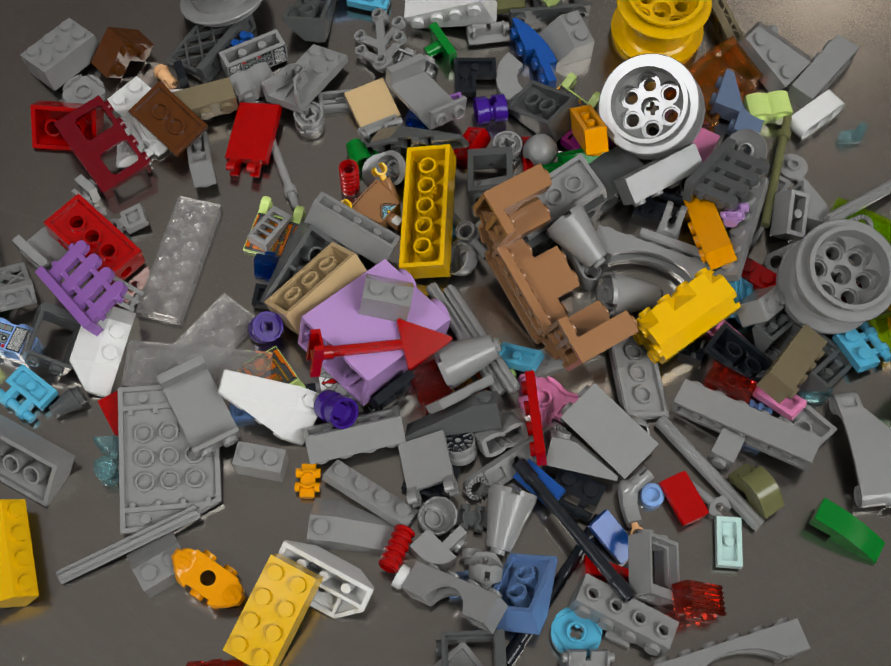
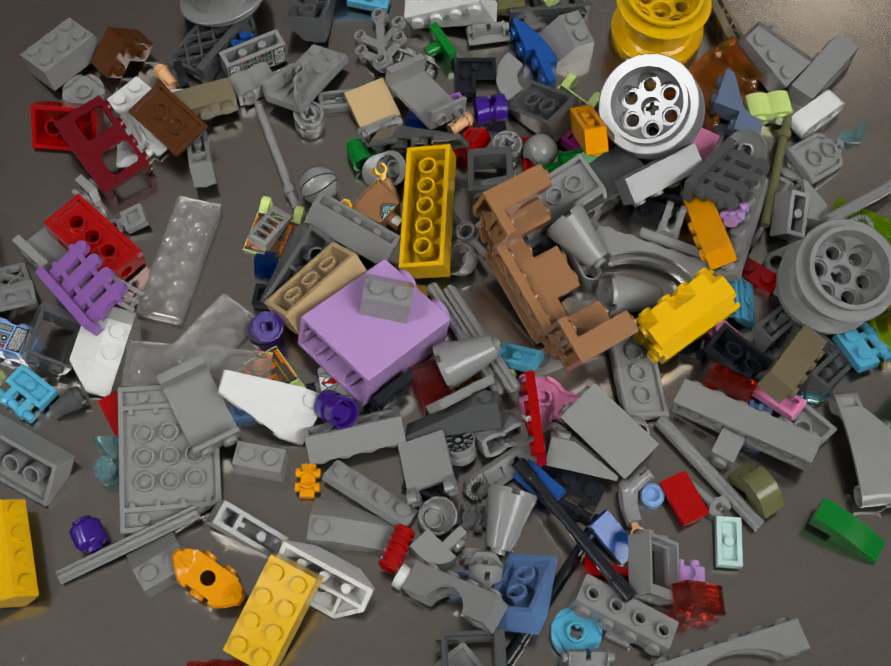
red tile [225,102,282,178] -> none
red piece [306,319,452,378] -> none
red piece [338,159,360,196] -> none
light grey brick [736,284,786,327] -> none
none -> dark purple head [69,515,107,555]
none -> light grey slope [205,500,288,557]
none -> light grey piece [299,166,339,203]
none -> light nougat pin [446,111,474,134]
none -> lavender piece [679,559,705,587]
none -> light grey tile [786,132,844,185]

